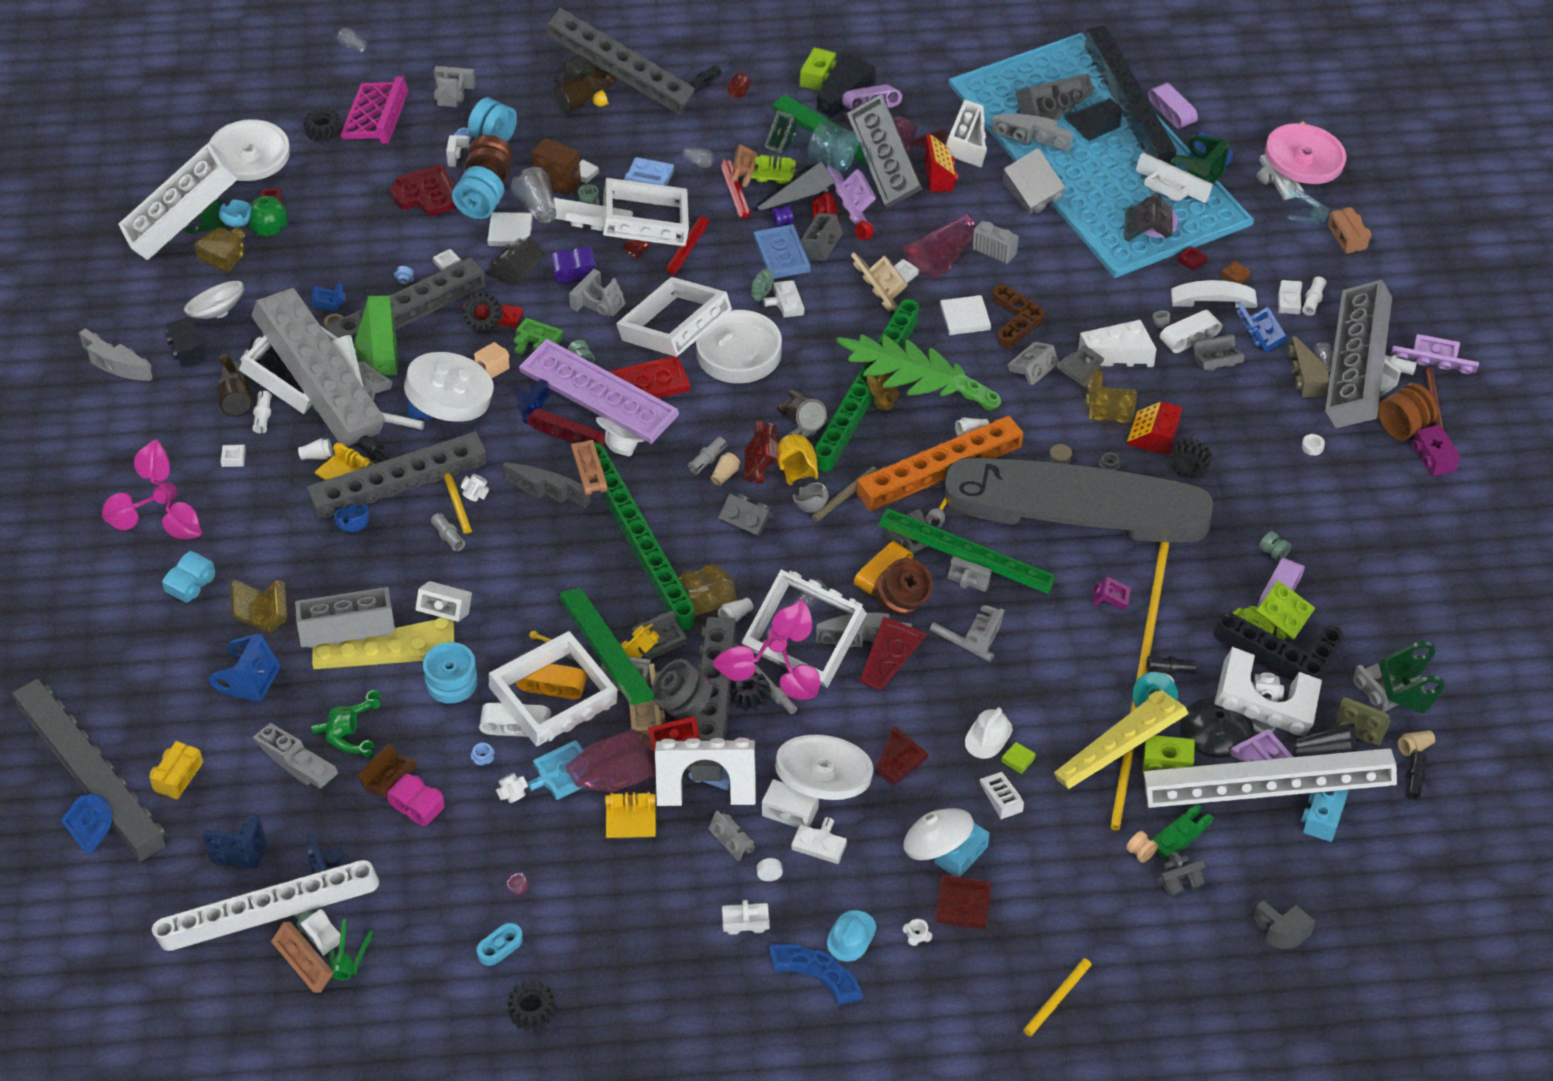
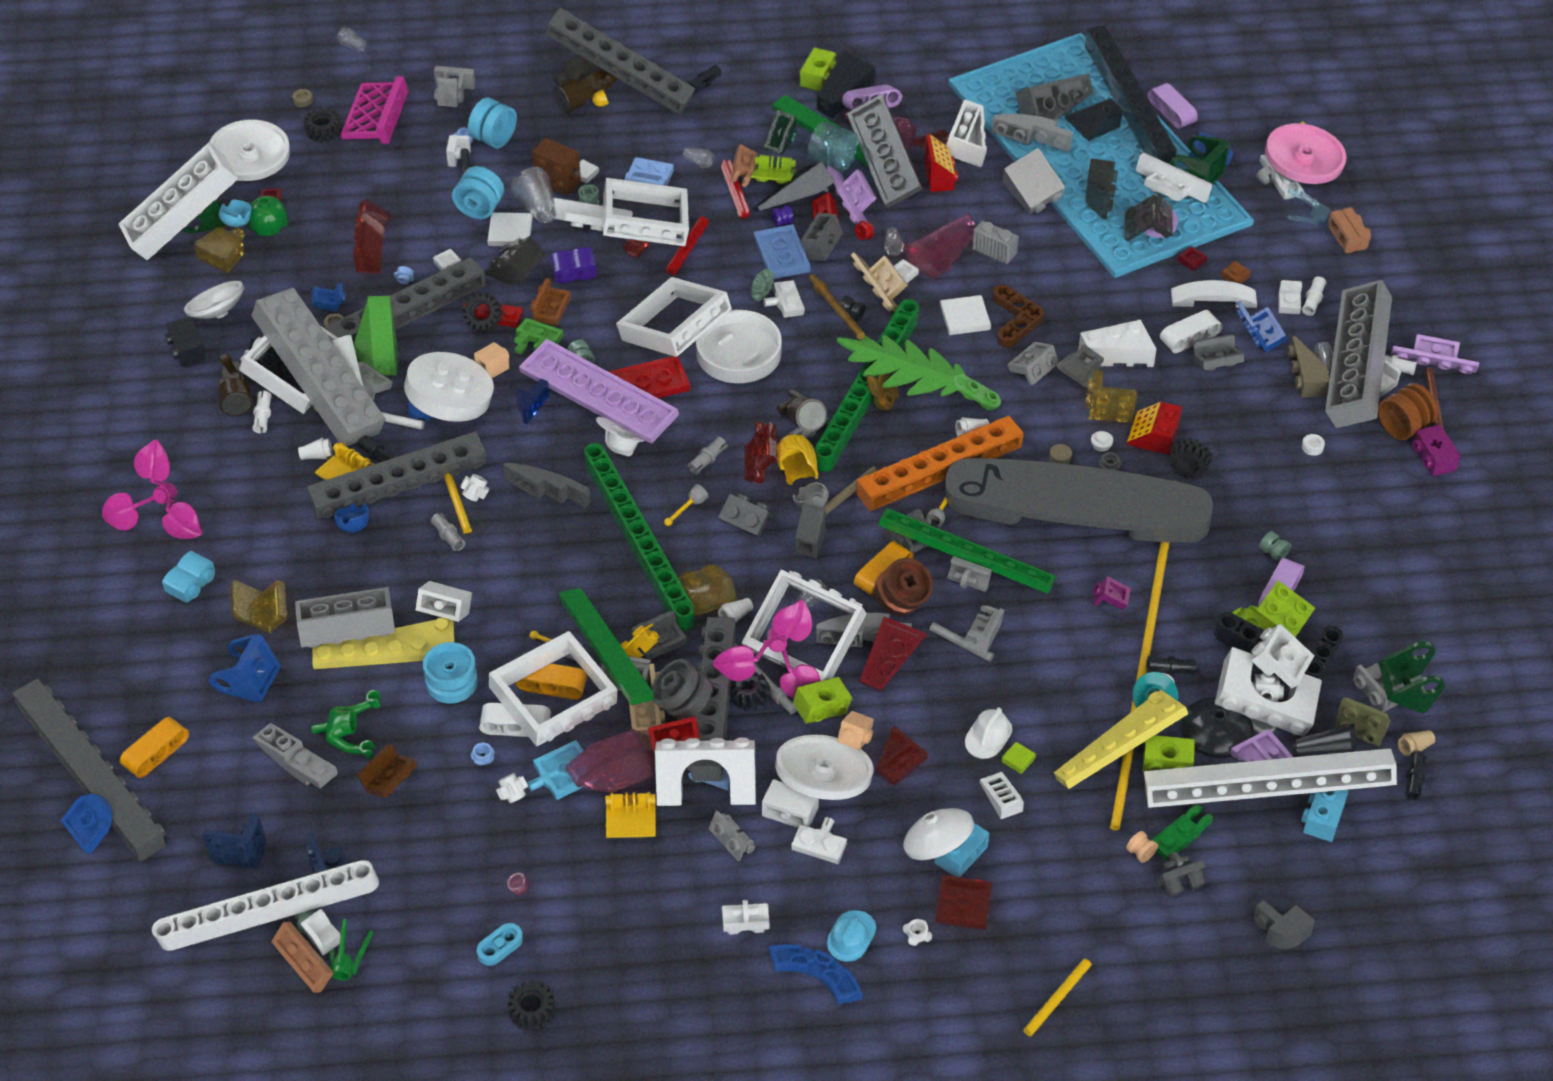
light grey slope [79,328,153,381] -> none
yellow brick [149,741,203,800] -> none
white tile [221,445,246,467] -> none
dark pink brick [387,773,445,827] -> none
dark red plate [390,164,457,217] -> none
copper wheel [465,135,513,183] -> none
dark red beam [527,408,606,447] -> none
light grey tile [569,269,626,316] -> none
nougat plate [571,440,607,496] -> none
tan cone [710,452,740,486] -> none
clear red wheel [727,73,751,98] -> none
white tile [757,858,782,881] -> none
light grey hinge [1153,310,1170,329] -> none
none -> light orange beam [120,717,189,778]
none -> dark tan tile [292,89,313,107]
none -> clear red windscreen [354,199,392,273]
none -> dark orange bracket [530,278,571,326]
none -> hinge [664,484,708,527]
none -> lime brick [793,677,852,724]
none -> dark grey slope [795,504,826,558]
none -> pearl gold bar [809,274,865,340]
none -> light nougat brick [837,711,874,750]
none -> black wheel [839,295,866,323]
none -> clear cone [884,228,905,256]
none -> clear smoke slope [1085,158,1118,219]
none -> white plate [1091,431,1113,452]
none -> white plate [1251,624,1314,688]

